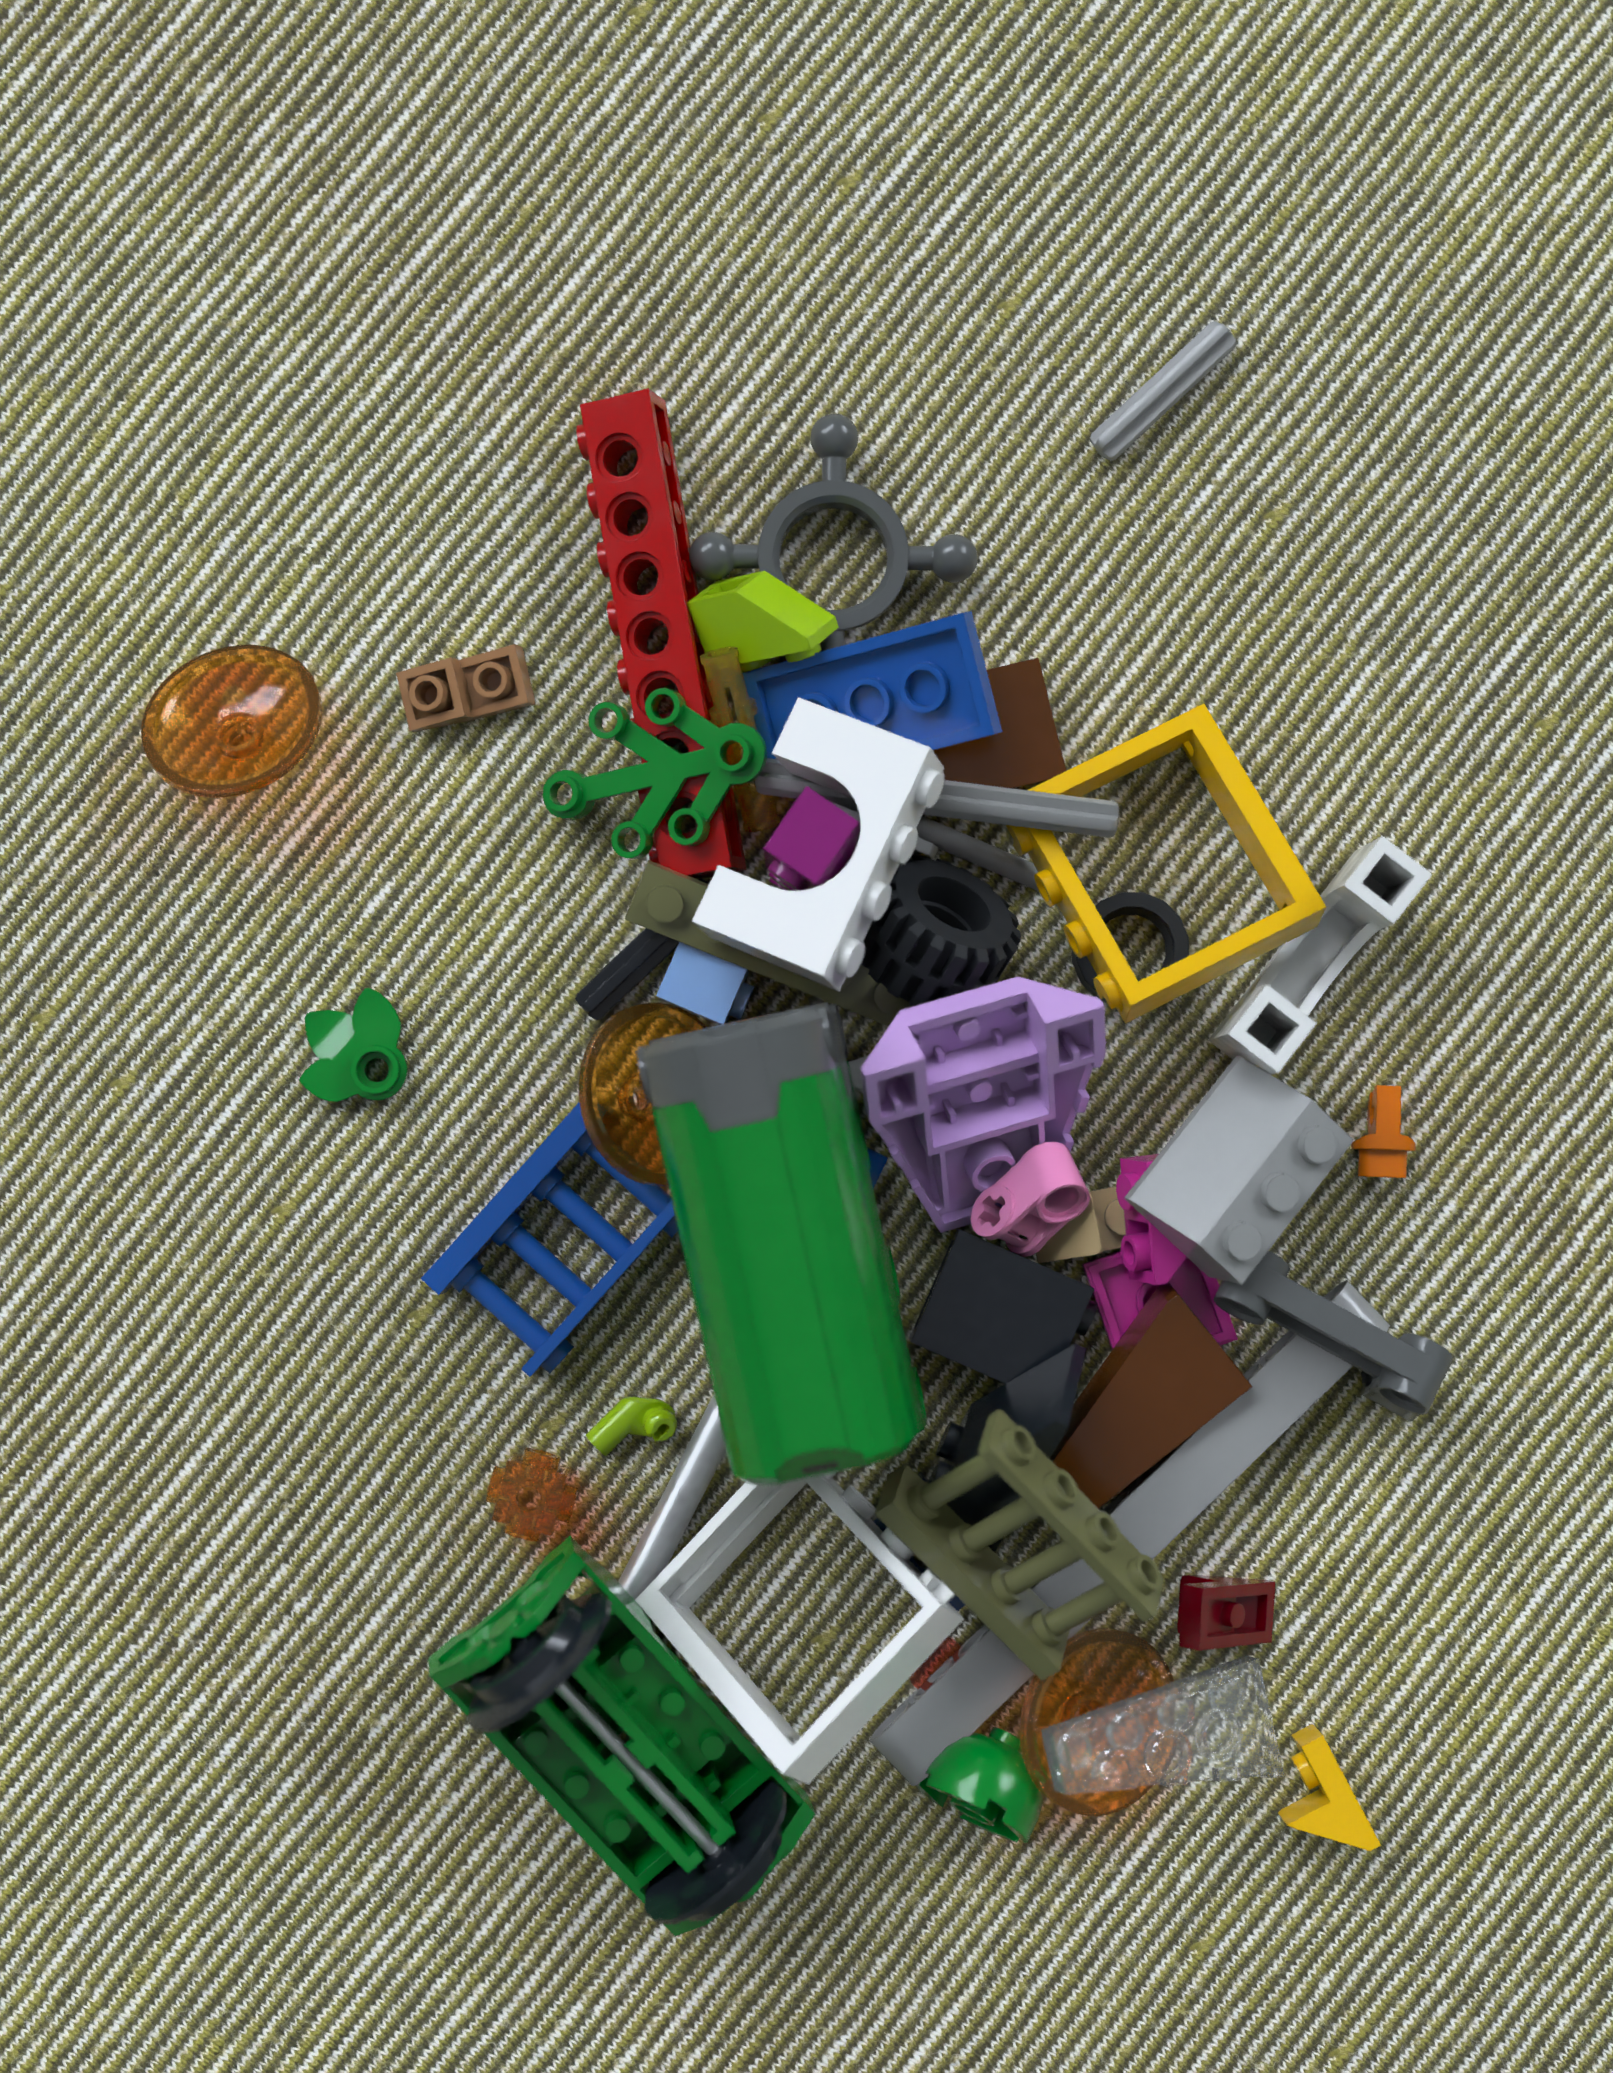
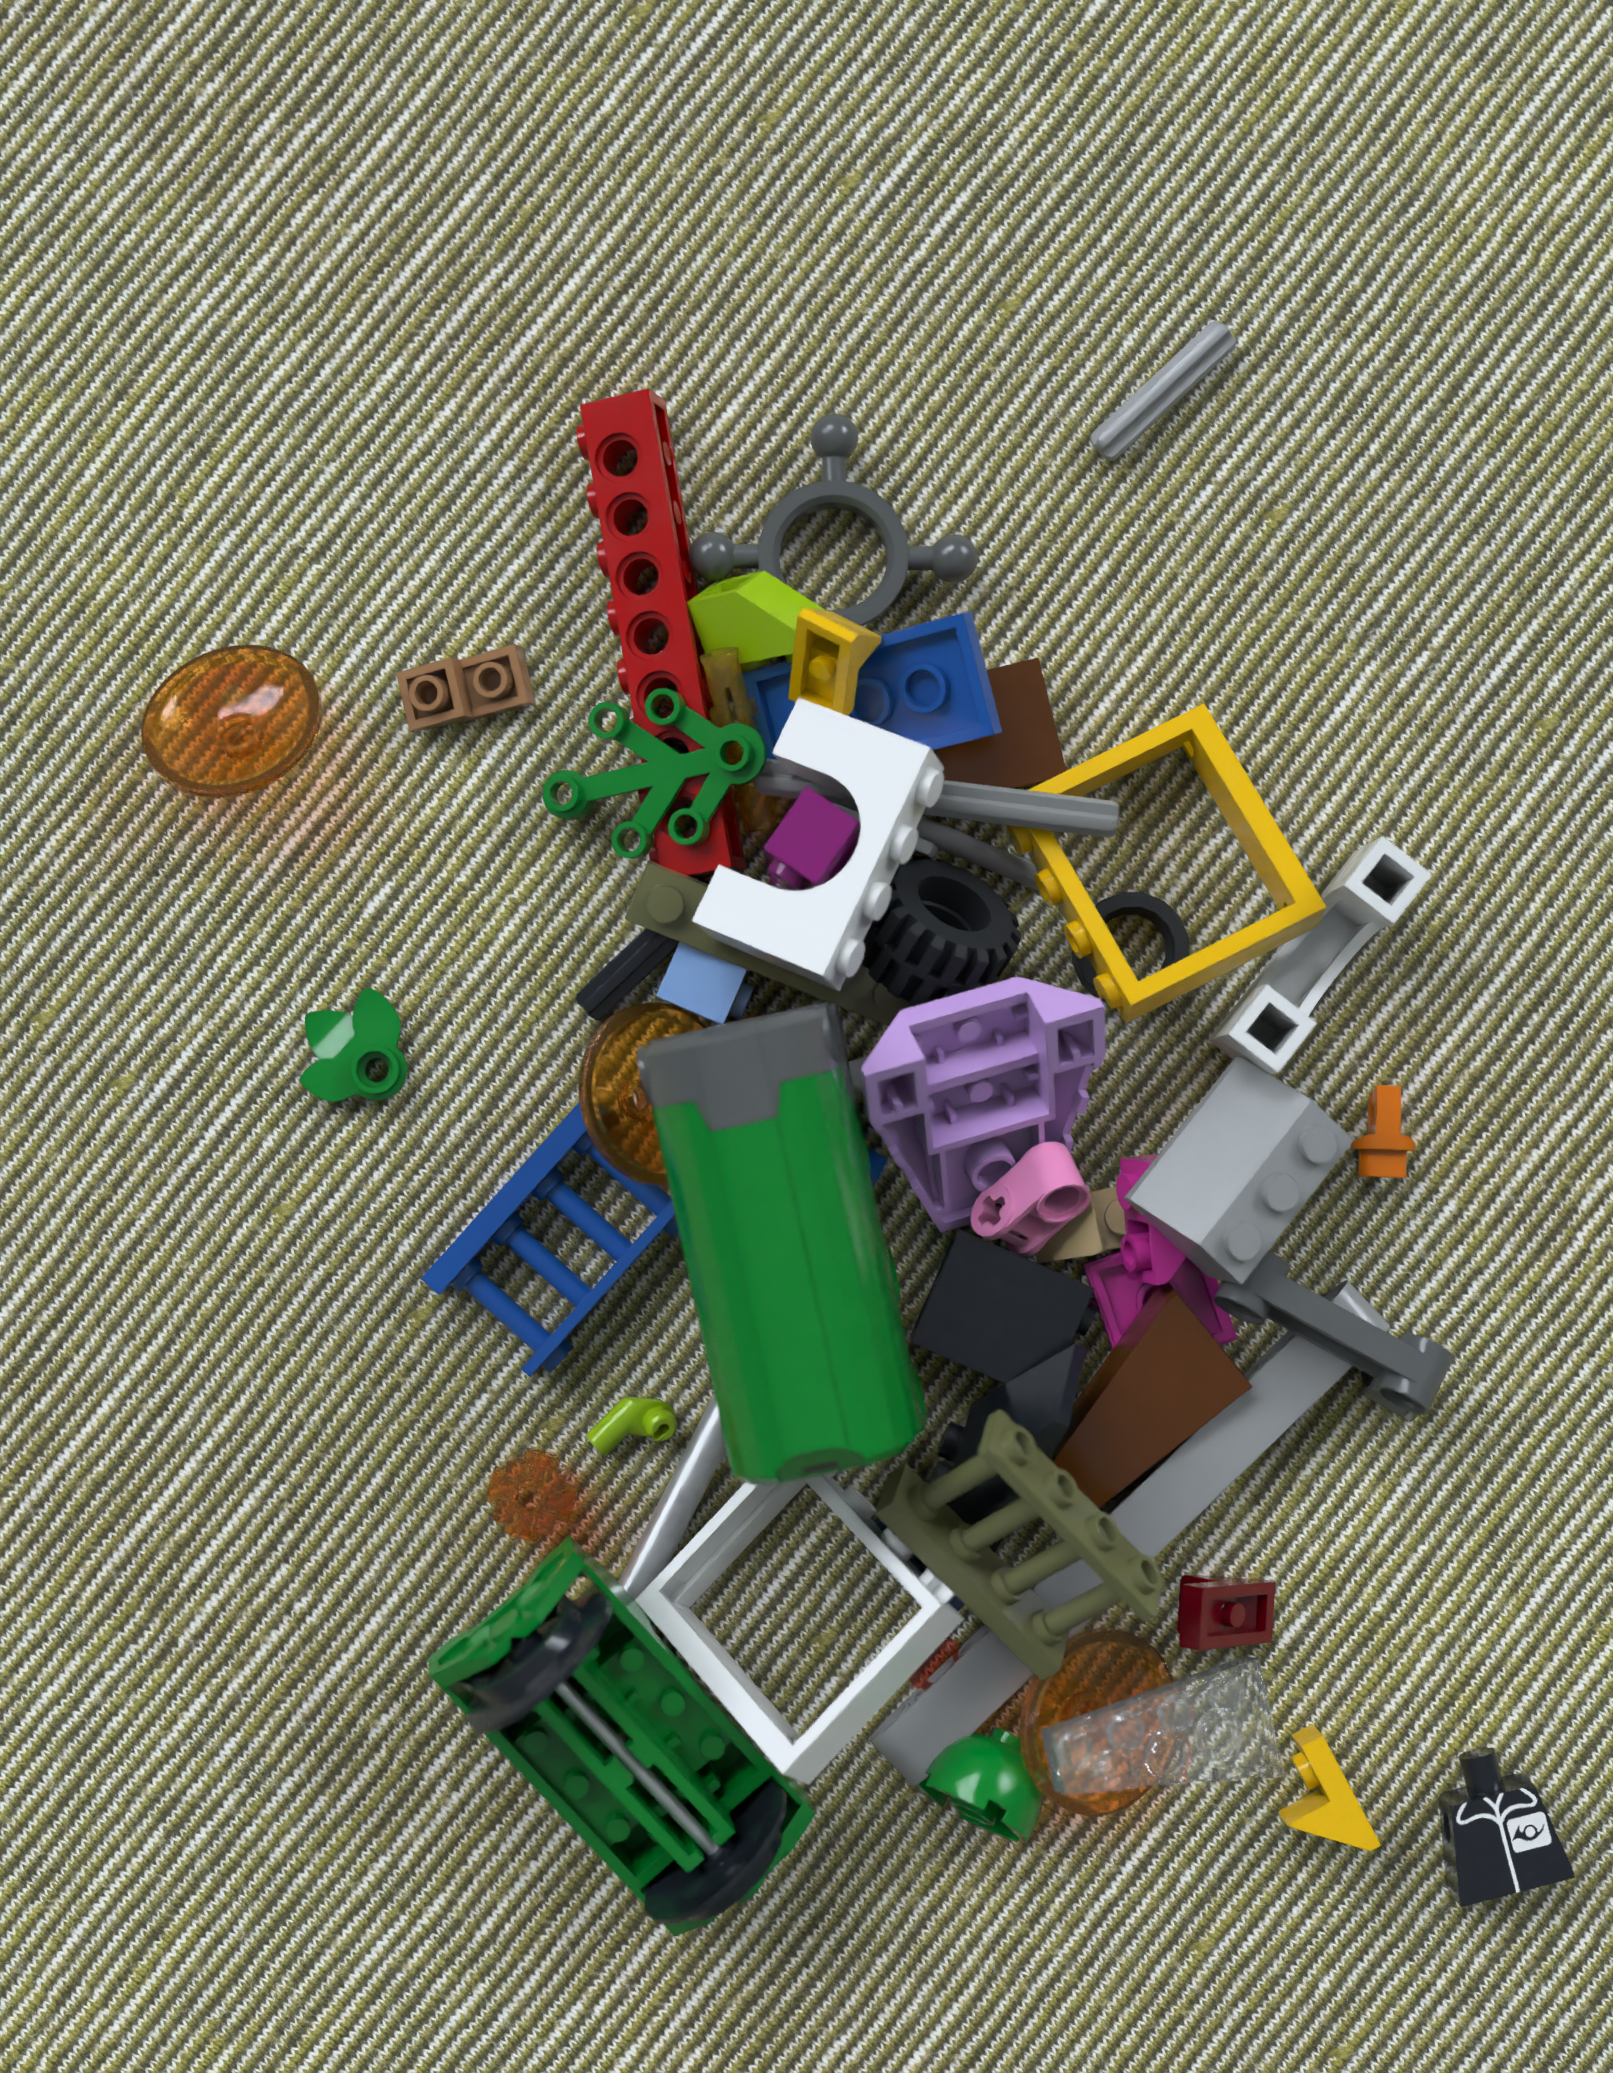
none -> yellow slope [788,608,882,716]
none -> black torso [1439,1747,1575,1907]

